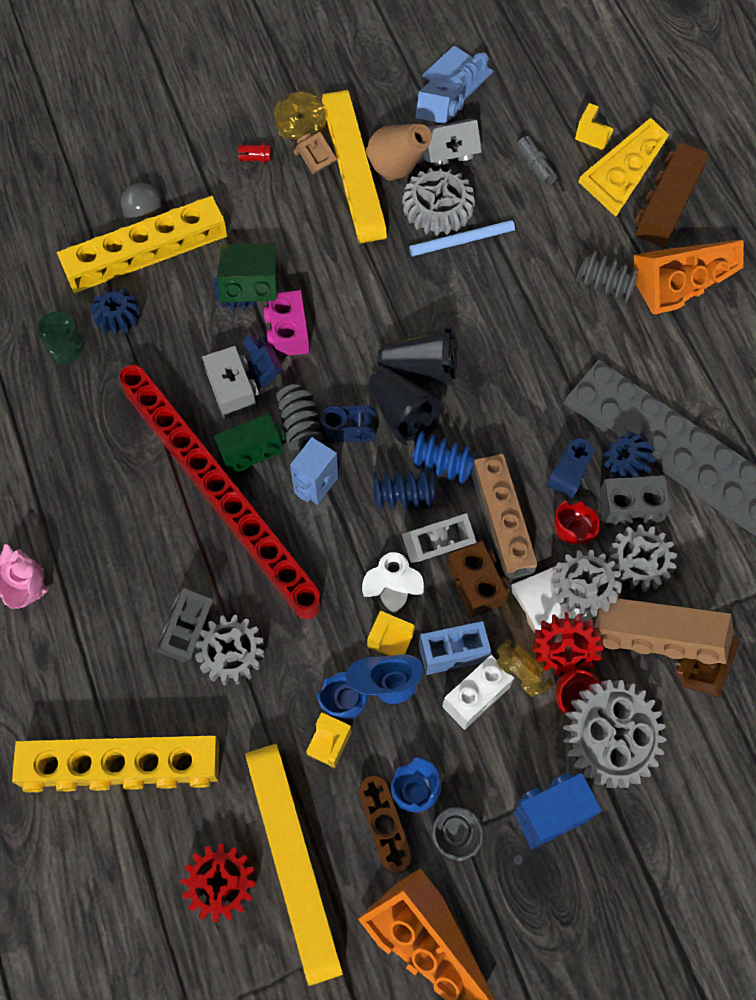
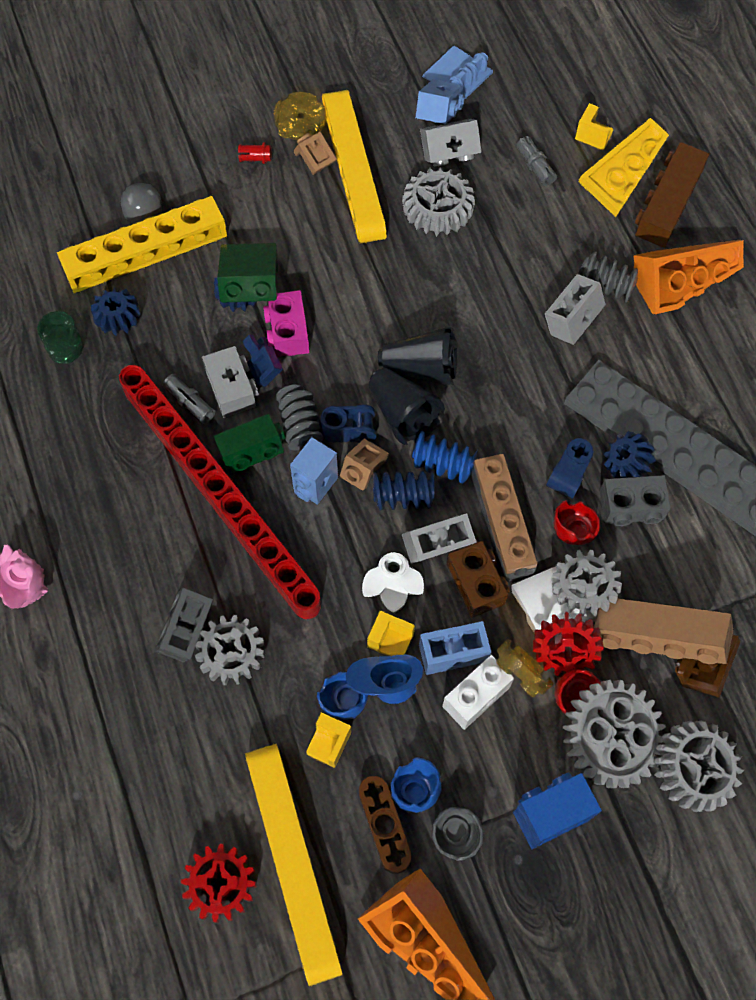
yellow brick [12,736,219,792] -> none
medium nougat cone [365,124,432,181] -> none
light blue bar [409,220,515,256] -> none
light grey gear [608,525,677,592] -> none
none -> dark grey pin [162,373,215,424]
none -> medium nougat bracket [340,438,389,490]
none -> light grey brick [545,274,606,345]
none -> light grey gear [653,720,745,812]

